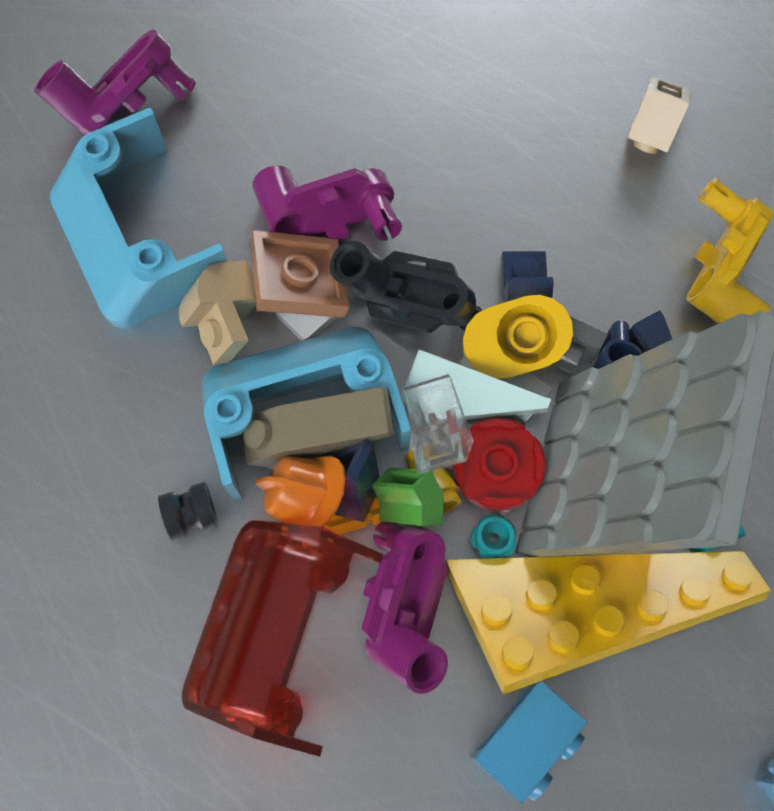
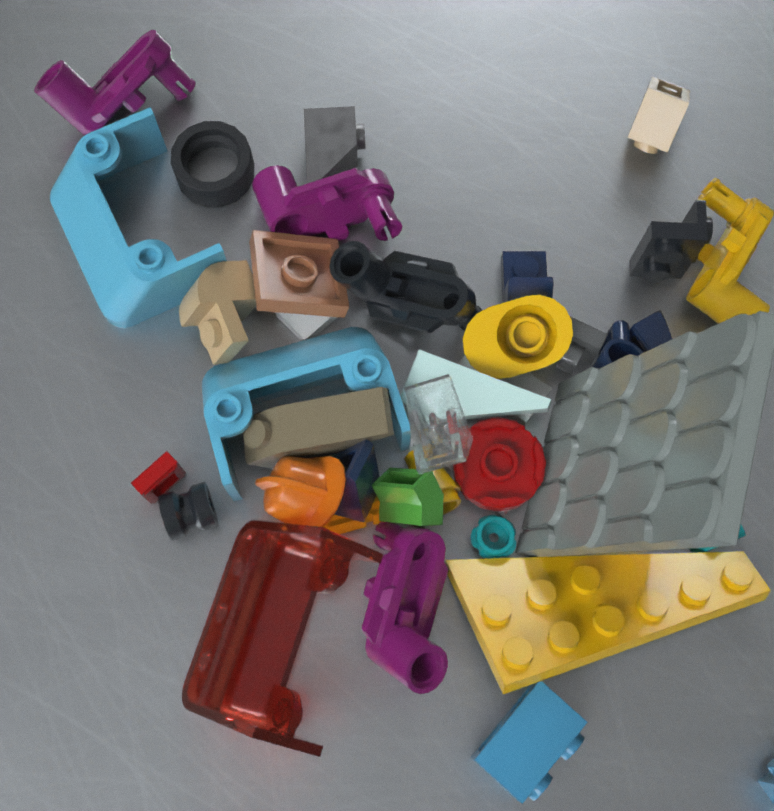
none -> red tile [131,451,186,504]
none -> black tyre [170,121,255,207]
none -> flat silver slope [304,106,365,183]
none -> black bracket [629,200,713,282]

